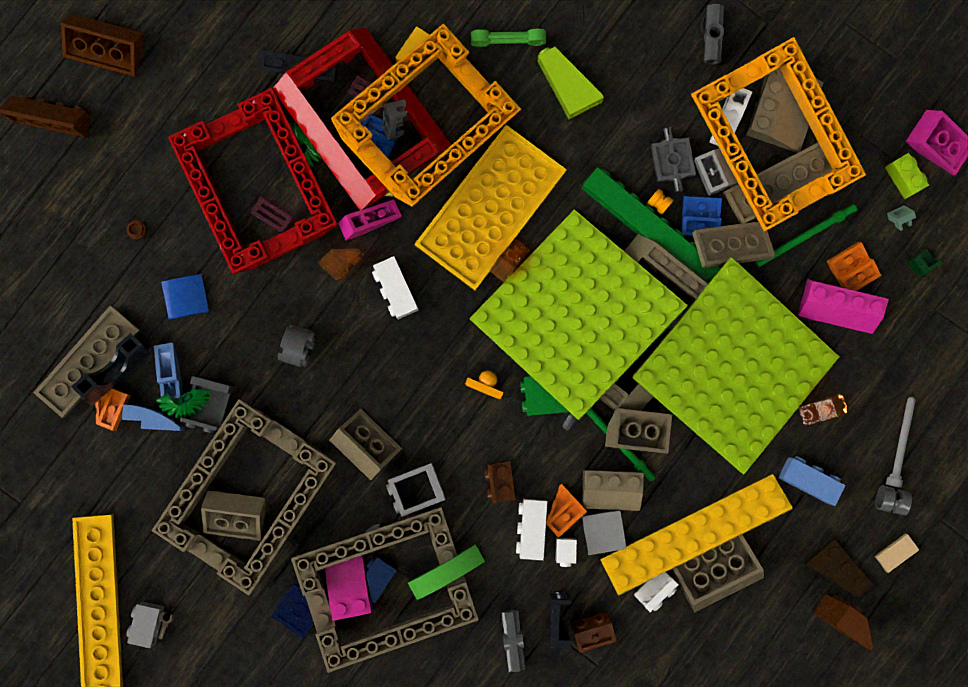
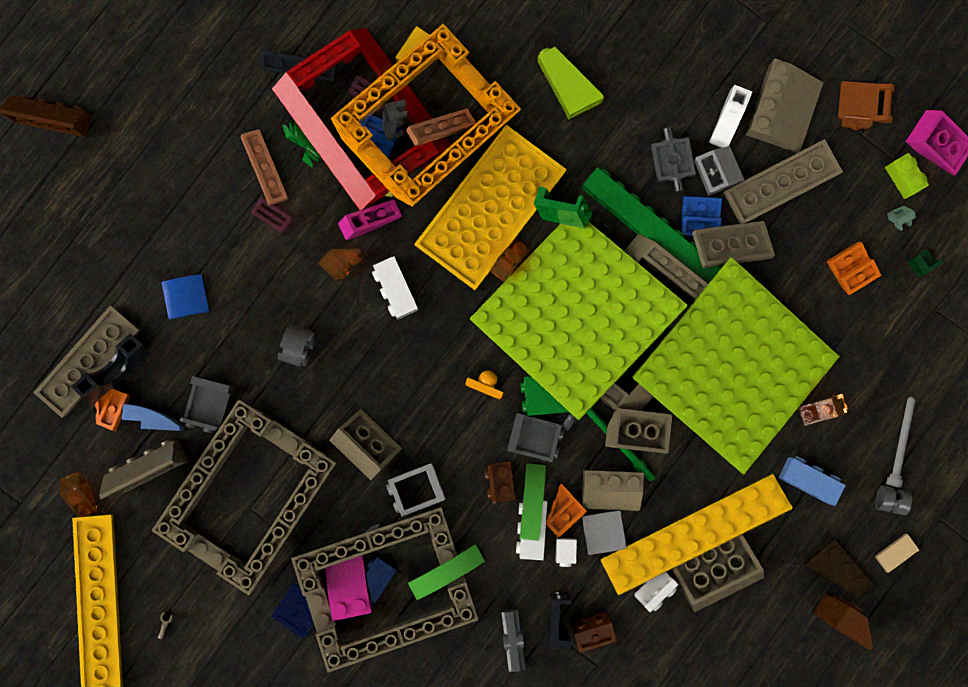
reddish brown slope [61,13,144,77] -> none
reddish brown plate [127,220,146,239] -> none
light grey brick [127,601,165,648] -> none
medium blue slope [154,343,184,398] -> none
green hair [156,389,211,418] -> none
red slope [168,88,337,274] -> none
dark tan slope [201,490,266,541] -> none
bright green piece [471,29,546,47] -> none
light orange wheel [647,189,674,215] -> none
light orange slope [691,37,866,231] -> none
dark grey piece [704,4,724,65] -> none
green bar [755,204,857,267] -> none
dark pink slope [797,279,889,334] -> none
none -> clear orange slope [60,472,98,517]
none -> dark tan slope [99,439,189,499]
none -> nougat plate [241,129,288,206]
none -> nougat plate [406,108,476,146]
none -> dark grey panel [507,413,564,462]
none -> bright green slope [519,463,546,541]
none -> green panel [533,186,592,229]
none -> dark orange piece [838,81,895,131]

